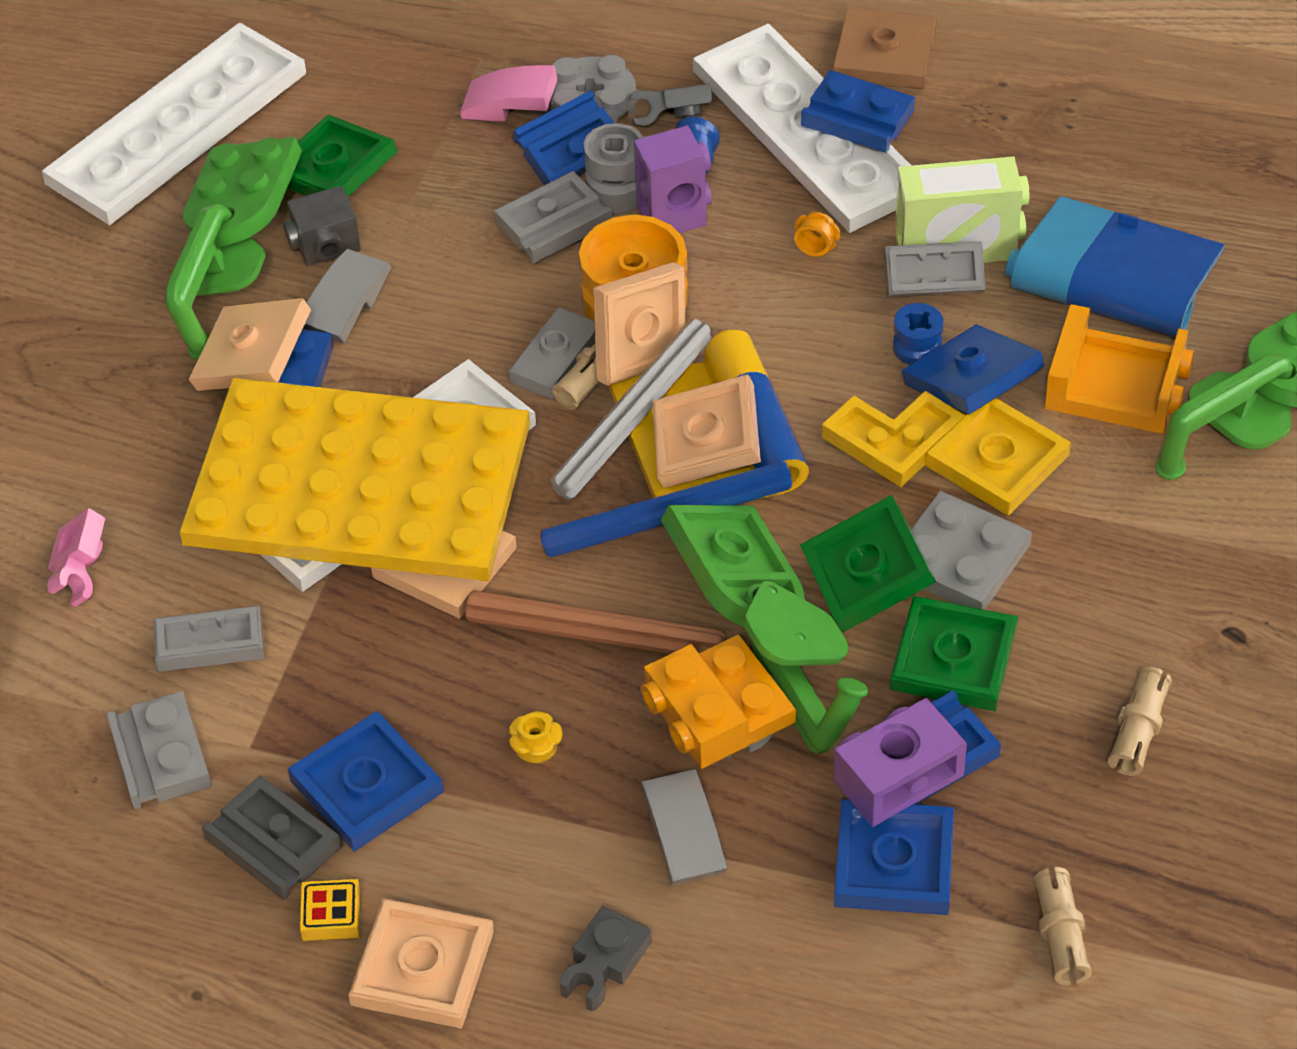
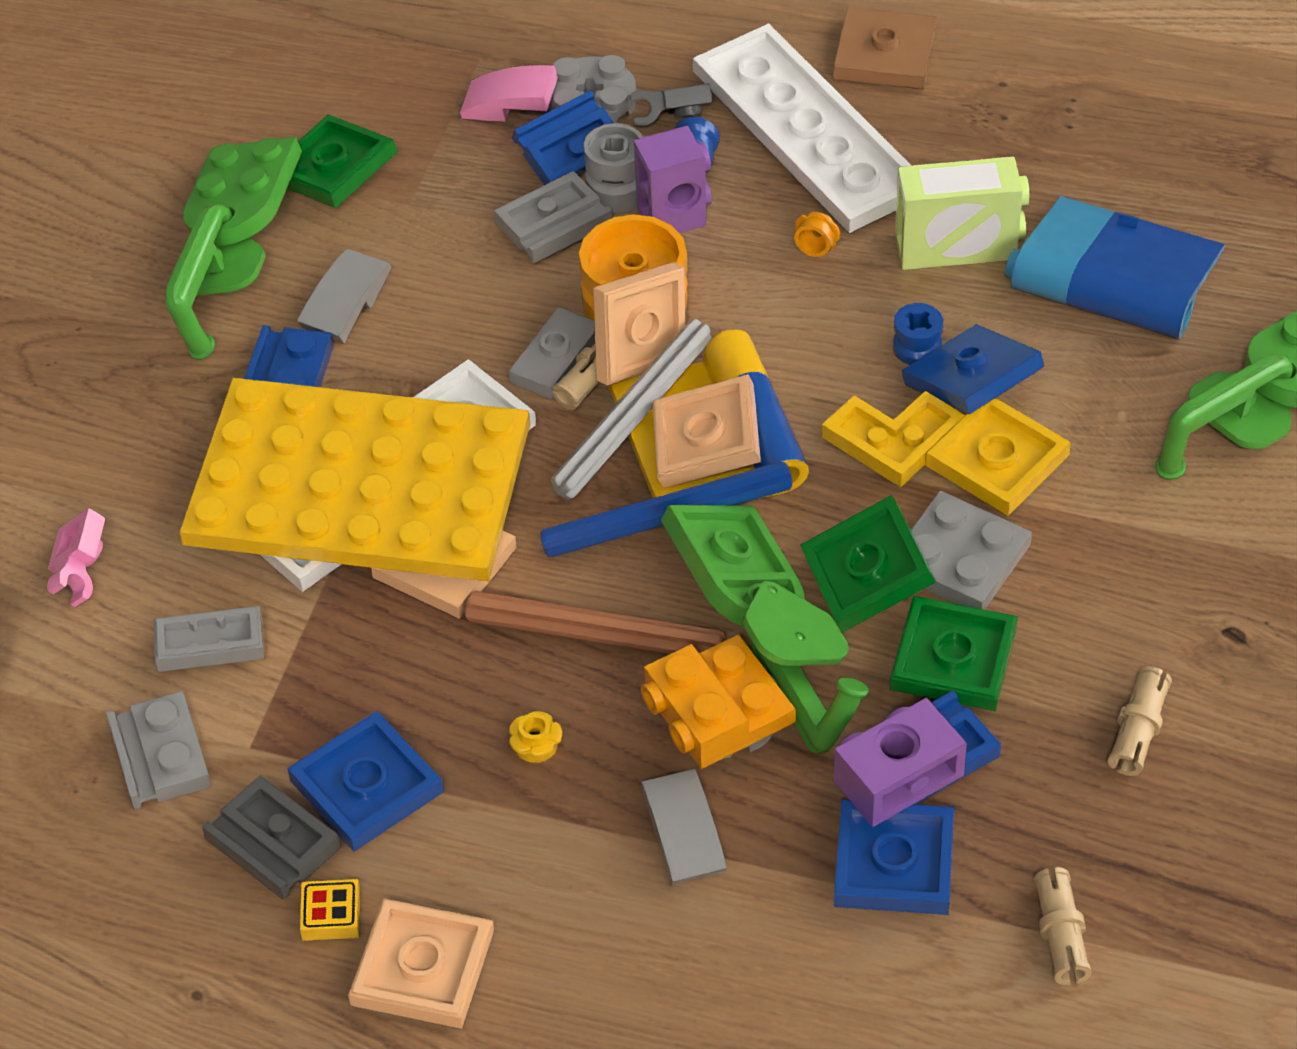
white plate [42,22,306,226] -> none
light nougat plate [189,298,311,391] -> none
flat silver brick [283,186,361,266] -> none
dark grey plate [560,906,652,1011] -> none
blue plate [801,70,915,153] -> none
light grey plate [883,242,986,298] -> none
light orange panel [1044,304,1195,434] -> none

